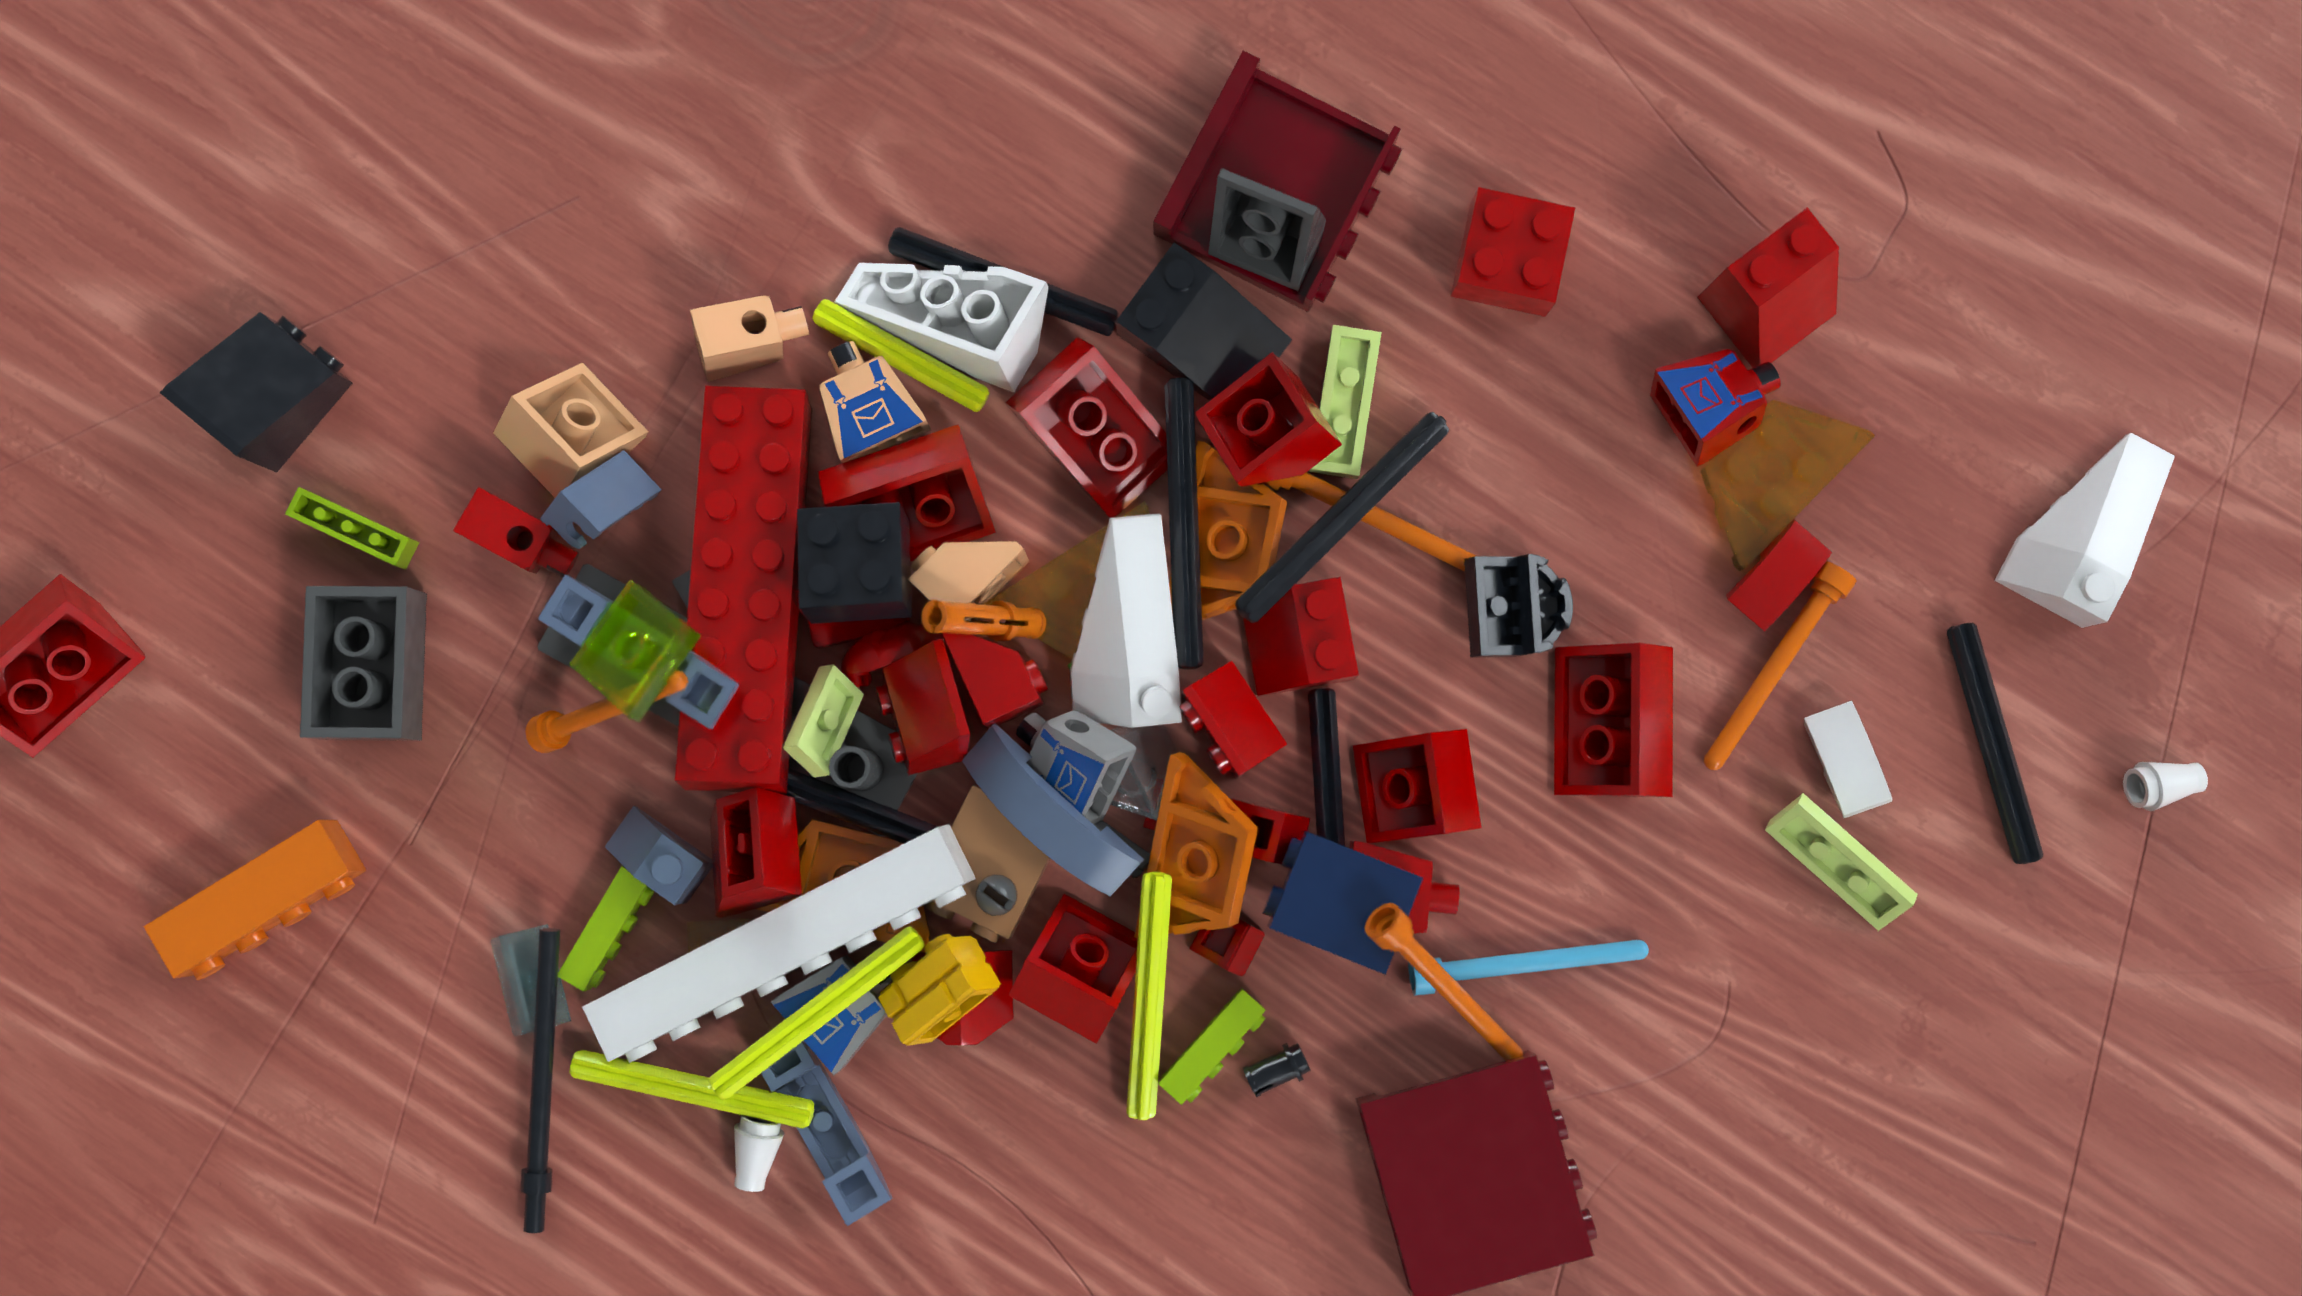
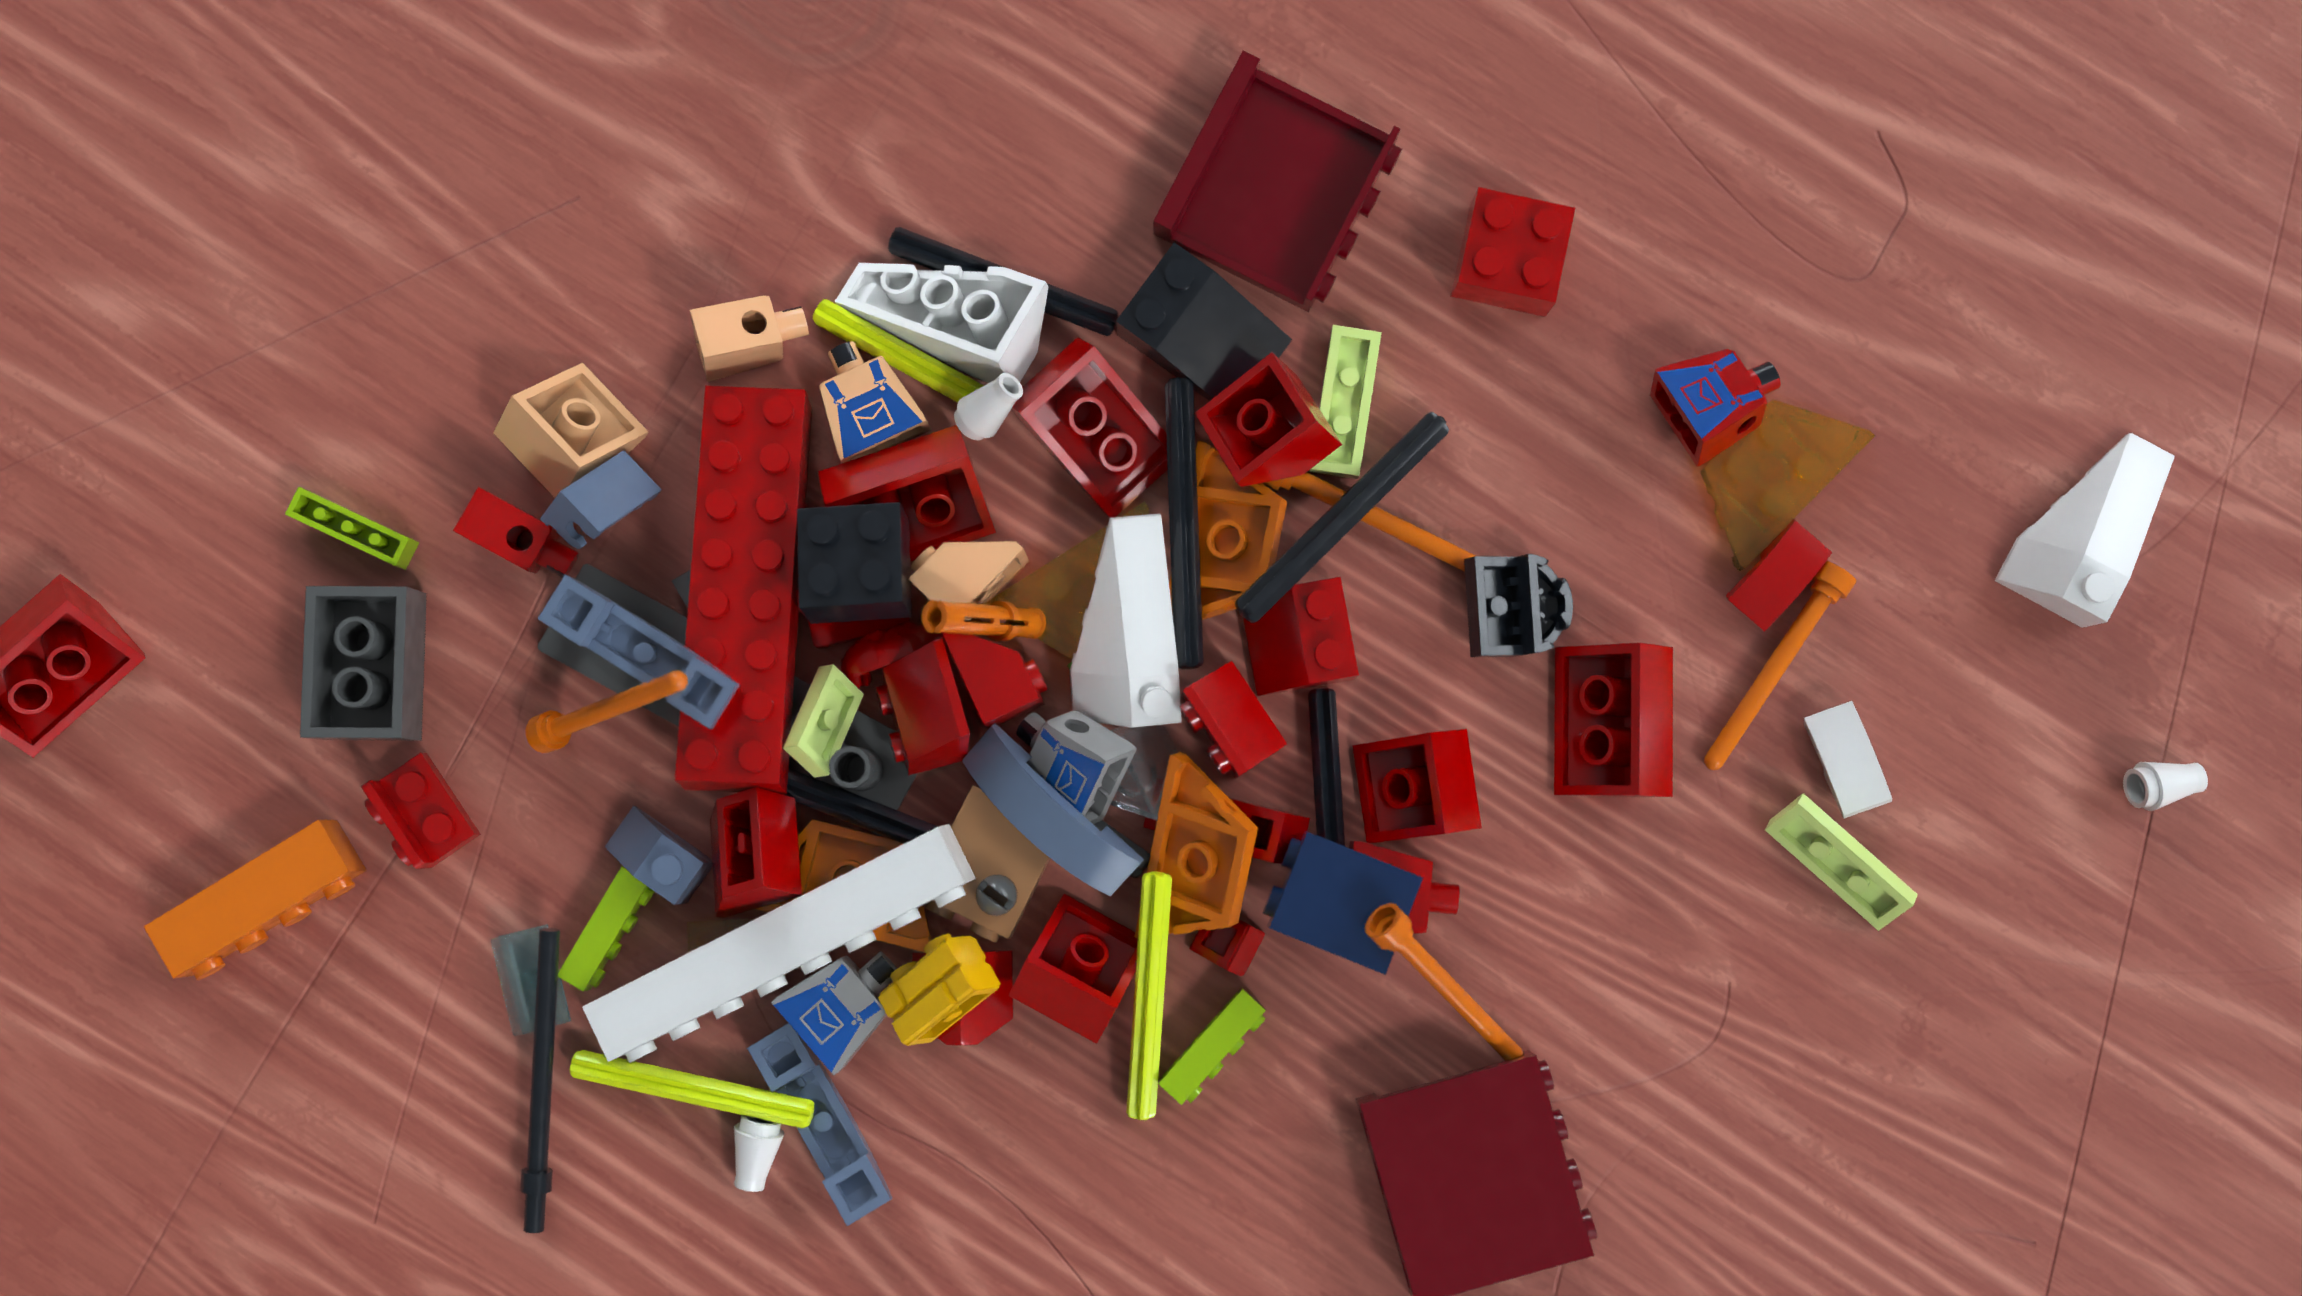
black slope [160,312,353,473] -> none
clear neon green tile [569,580,701,722] -> none
neon yellow axle [708,926,925,1100] -> none
dark grey slope [1208,169,1326,291] -> none
black pin [1243,1043,1311,1097] -> none
medium azure piece [1408,940,1649,996] -> none
red slope [1697,207,1839,368] -> none
black axle [1947,622,2044,864] -> none
none -> red bracket [361,752,481,869]
none -> white cone [954,373,1023,440]

